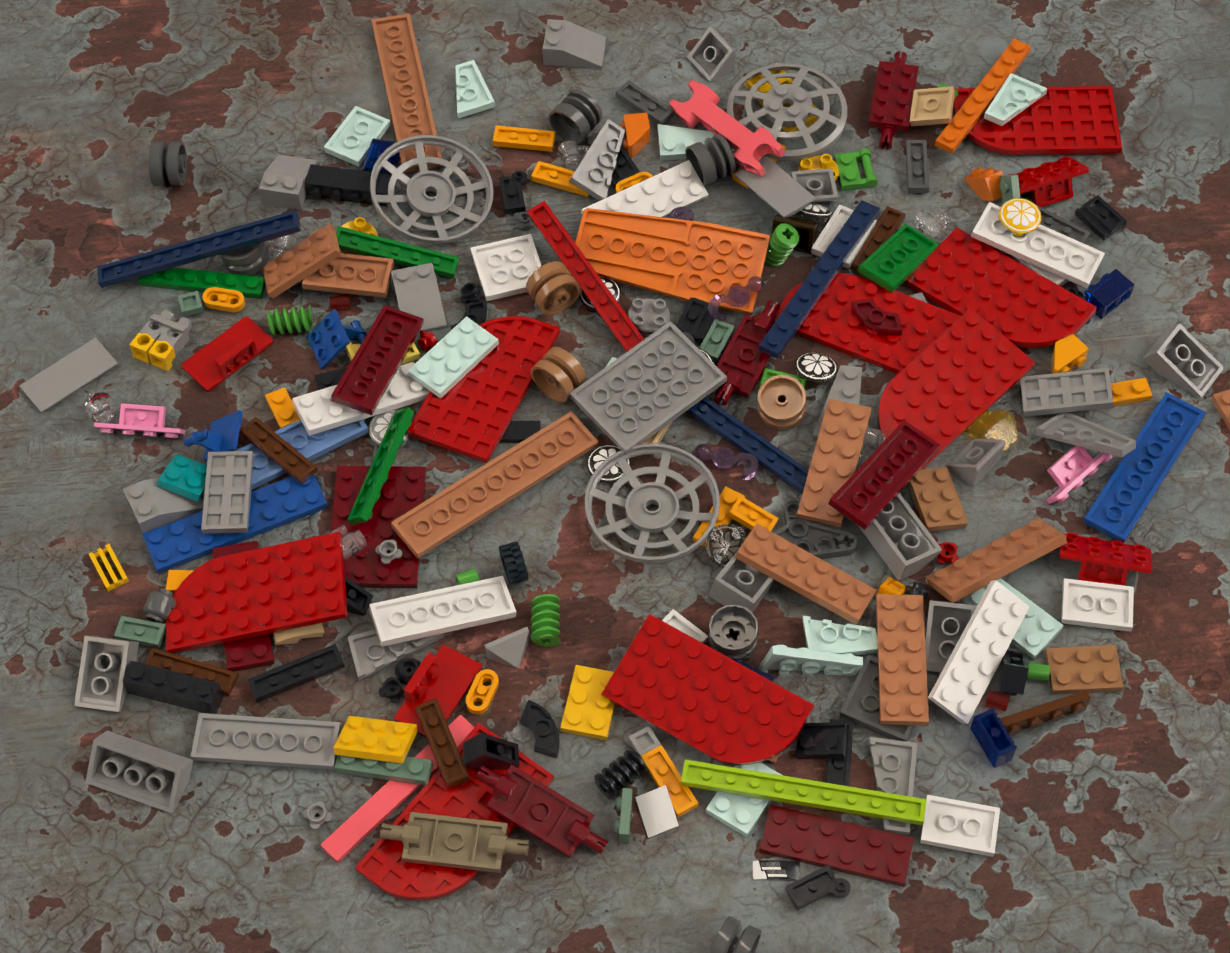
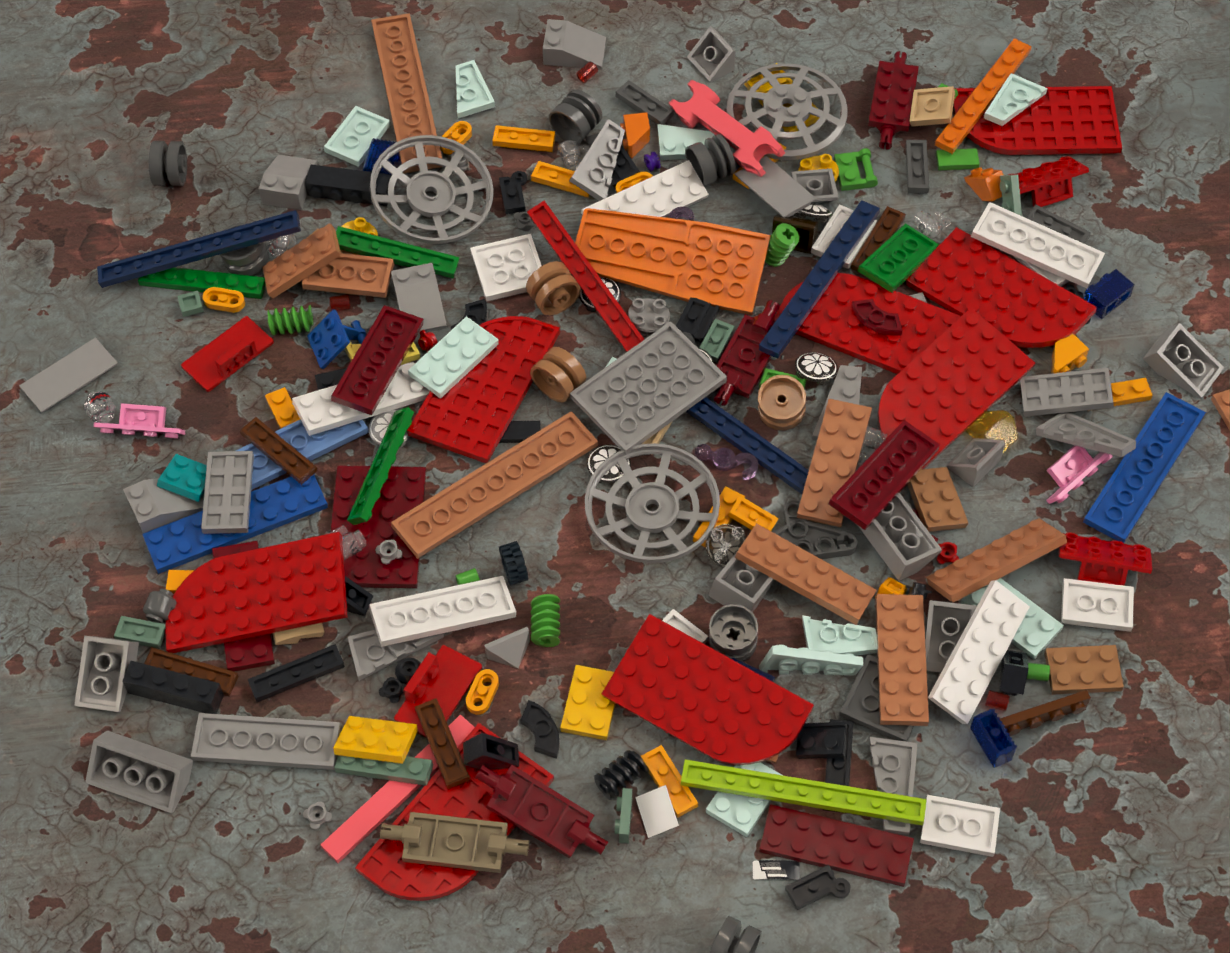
yellow tile [89,544,129,592] -> none
hips [129,309,192,372] -> none
blue plate [183,410,243,462] -> none
black plate [460,283,483,303] -> none
light grey plate [628,726,661,756] -> none
piece [708,276,764,321] -> none
dish [998,198,1041,236] -> none
black plate [1075,195,1127,241] -> none
none -> light orange plate [440,121,472,154]
none -> clear red hinge [576,61,598,83]
none -> dark purple bush [644,151,661,172]
none -> bright green tile [936,148,980,170]

